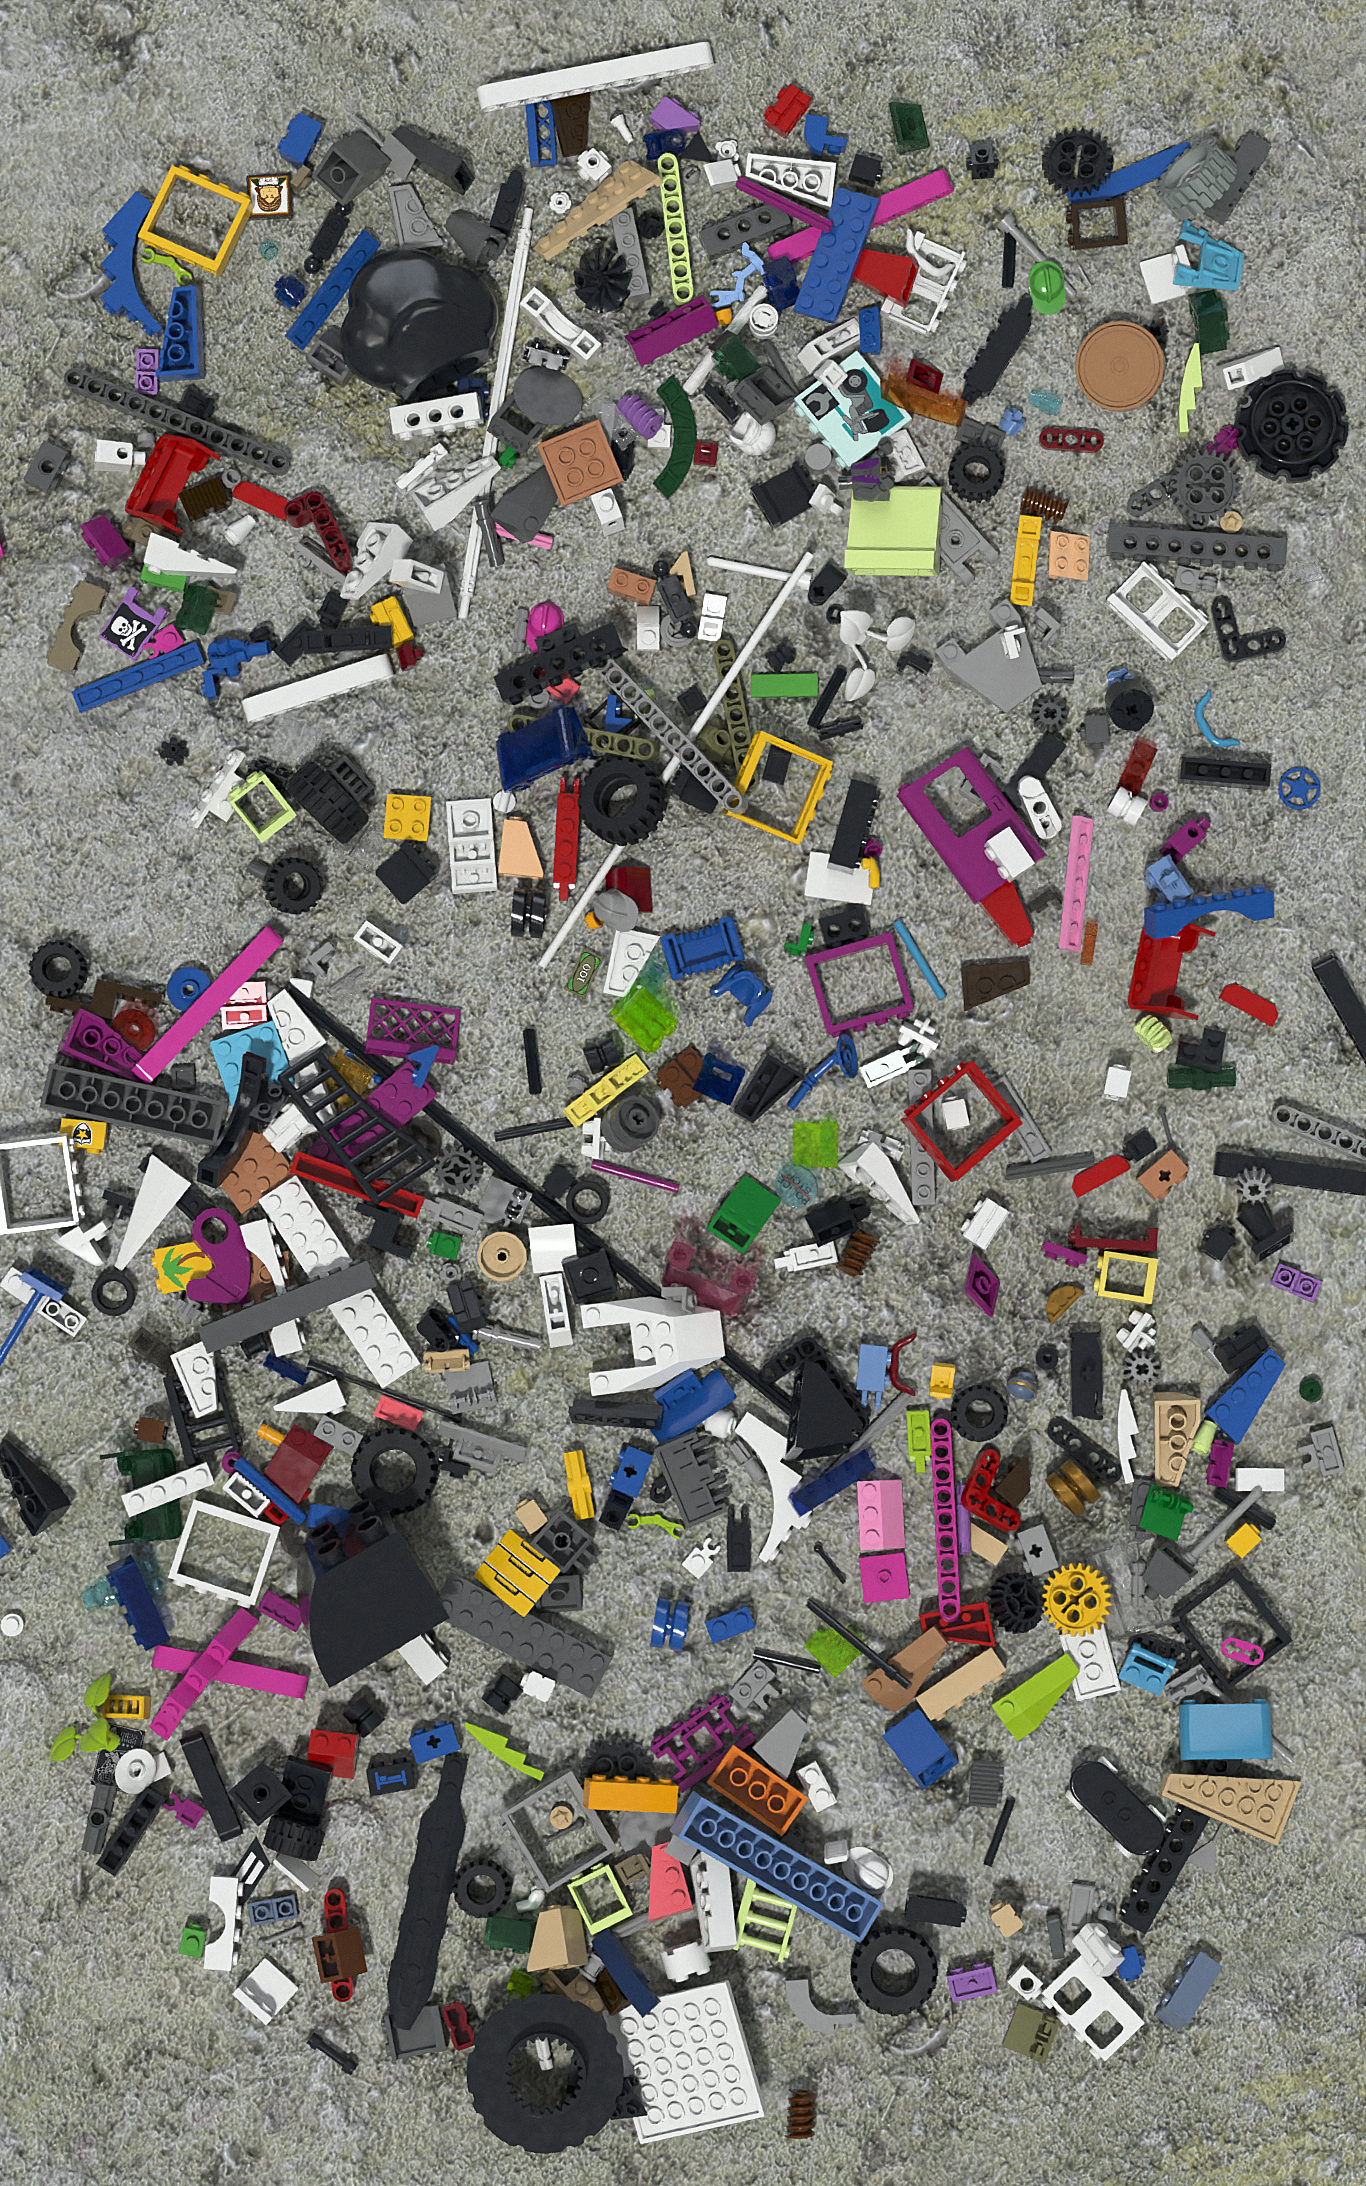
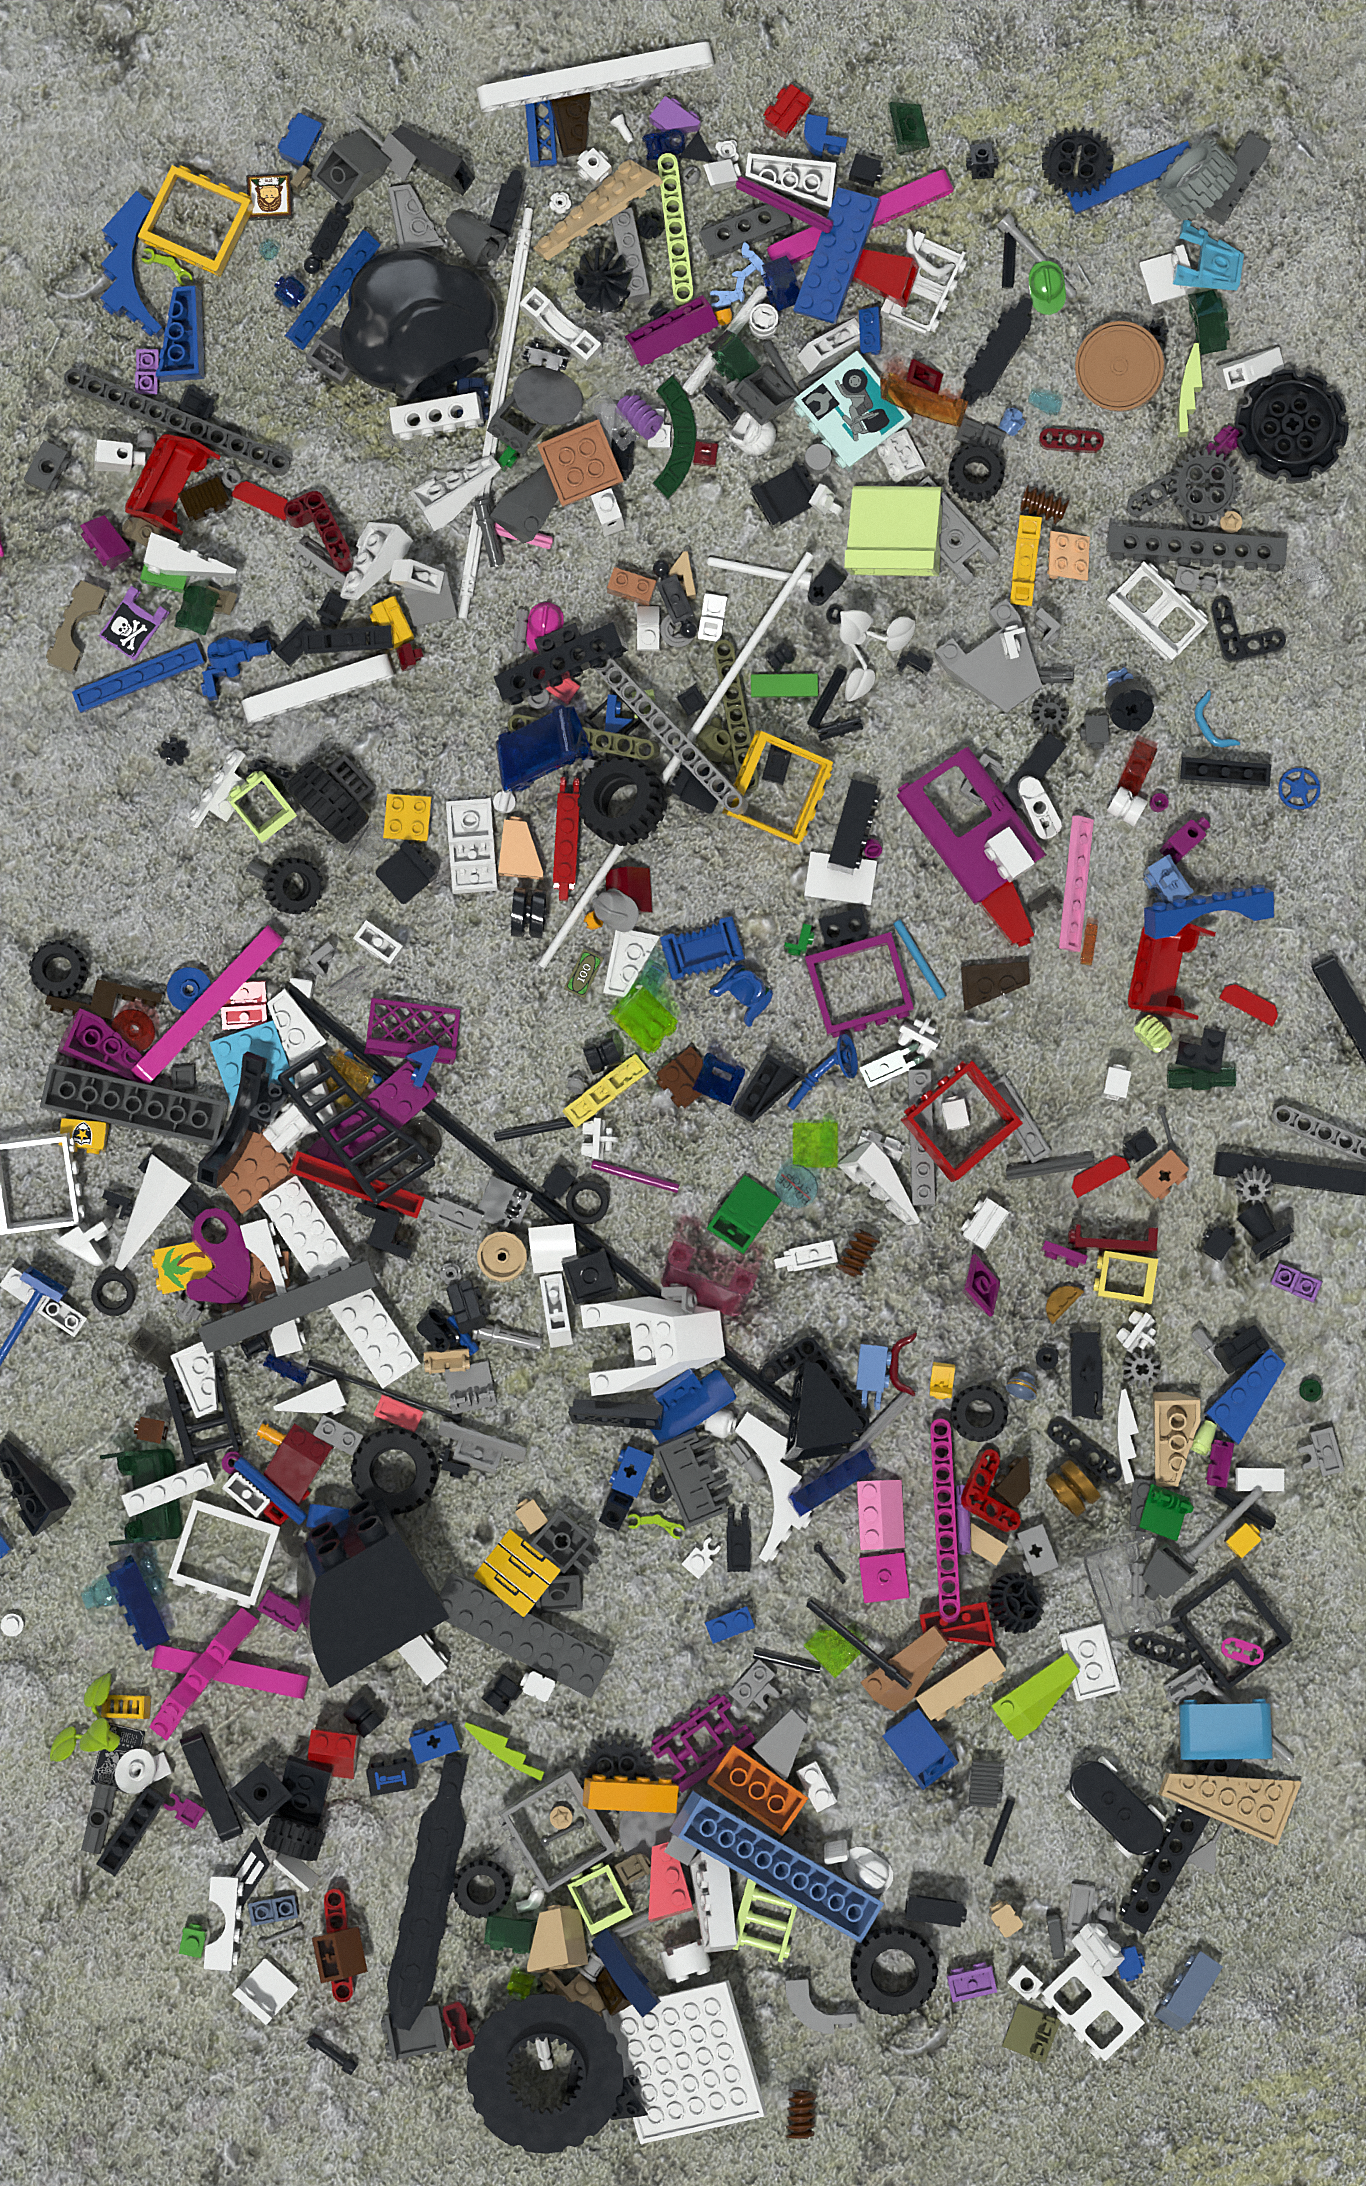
dark pink plate [142,623,184,660] -> none
white cone [223,514,256,546] -> none
white hinge [396,443,449,496] -> none
green bracket [426,1231,462,1260] -> none
dark grey gear [433,1146,482,1195] -> none
black axle [523,1028,541,1095] -> none
yellow piece [563,1450,595,1521] -> none
dark grey wheel [601,1096,659,1153] -> none
blue wheel [650,1597,689,1651] -> none
black hinge [804,1197,871,1247] -> none
white slope [814,359,848,392] -> none
dark grey torso [838,437,895,502] -> none
yellow arm [861,857,880,889] -> none
lime hinge [906,1410,931,1474] -> none
yellow gear [1041,1563,1114,1637] -> none
dark brown window [1065,199,1128,251] -> none
dark azure plate [1118,1642,1176,1696] -> none

